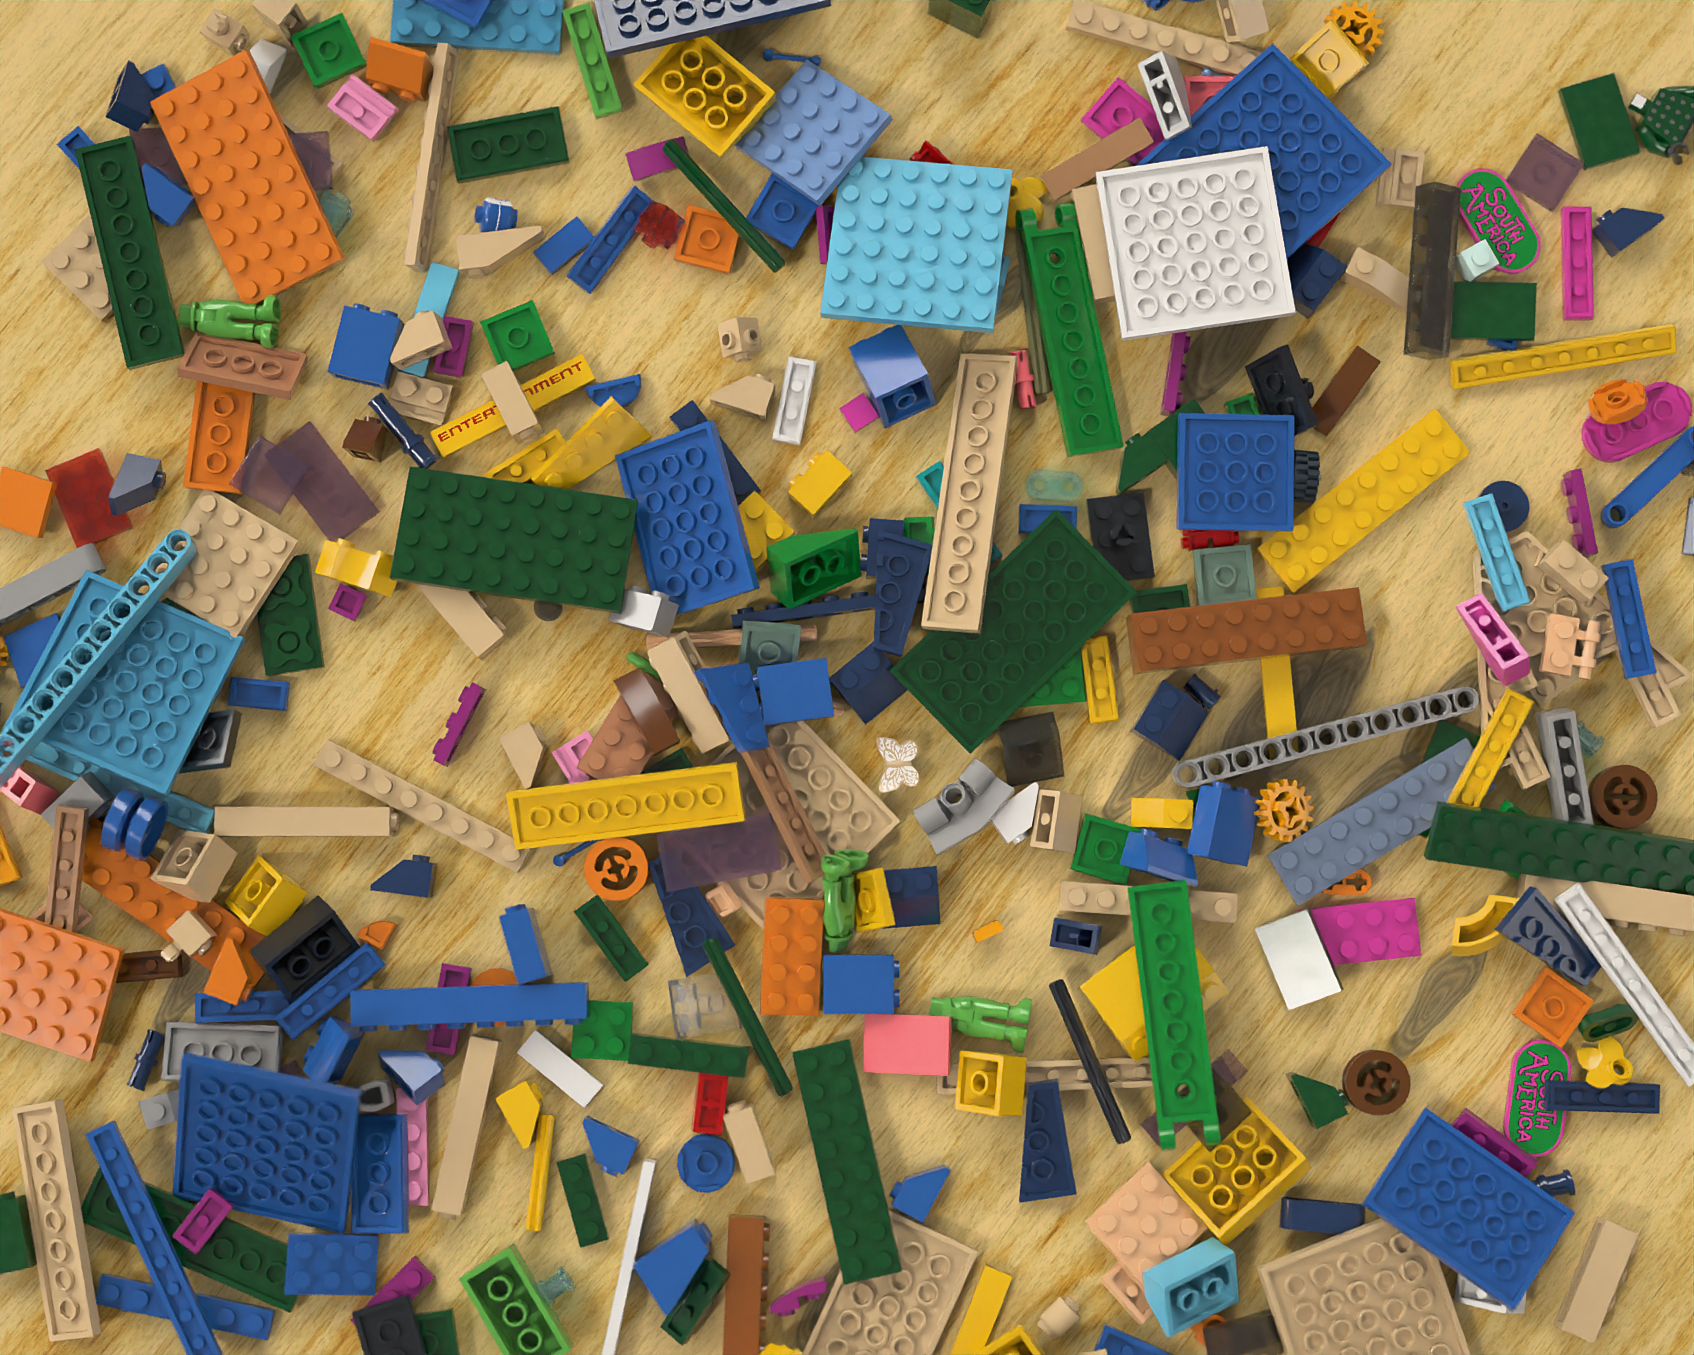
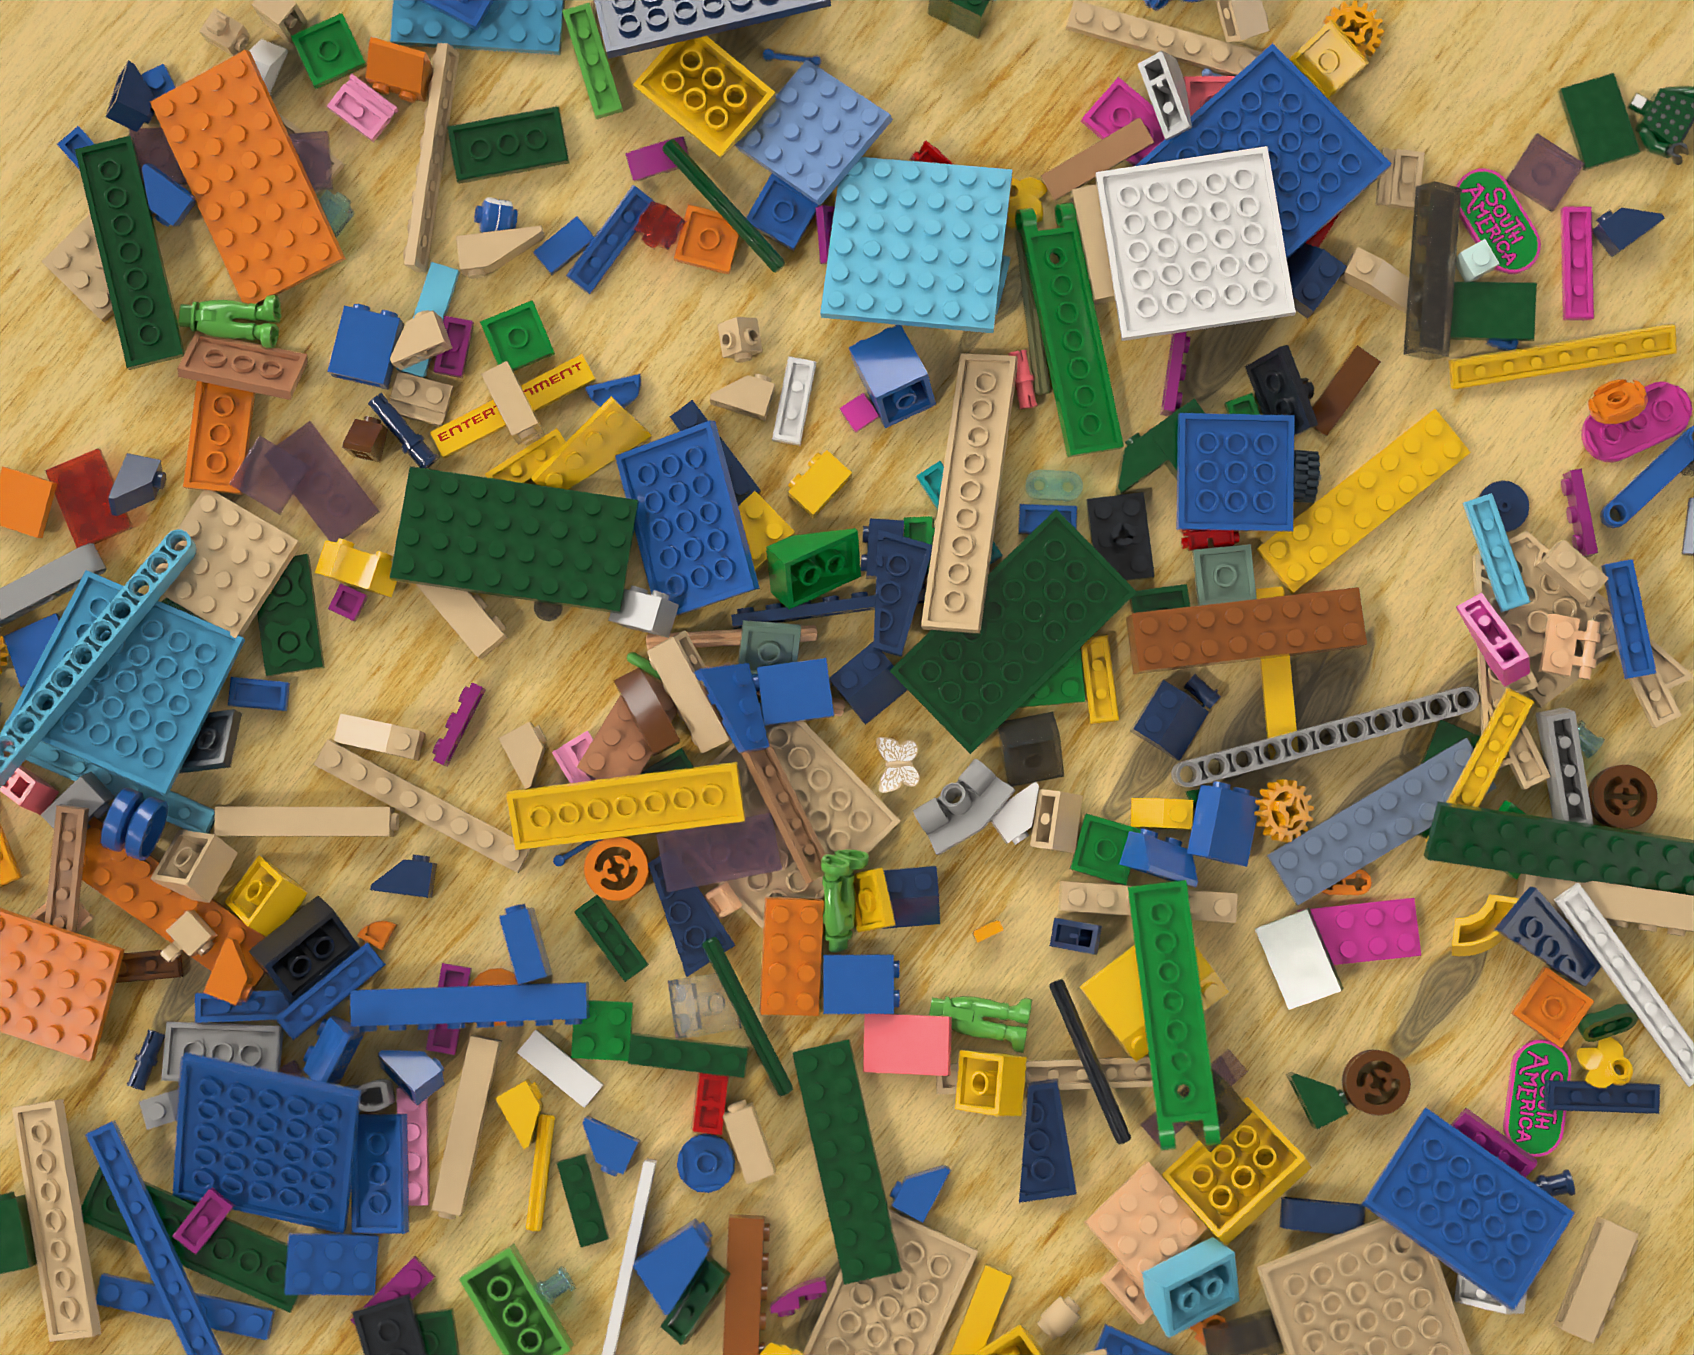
none -> tan slope [334,713,425,761]

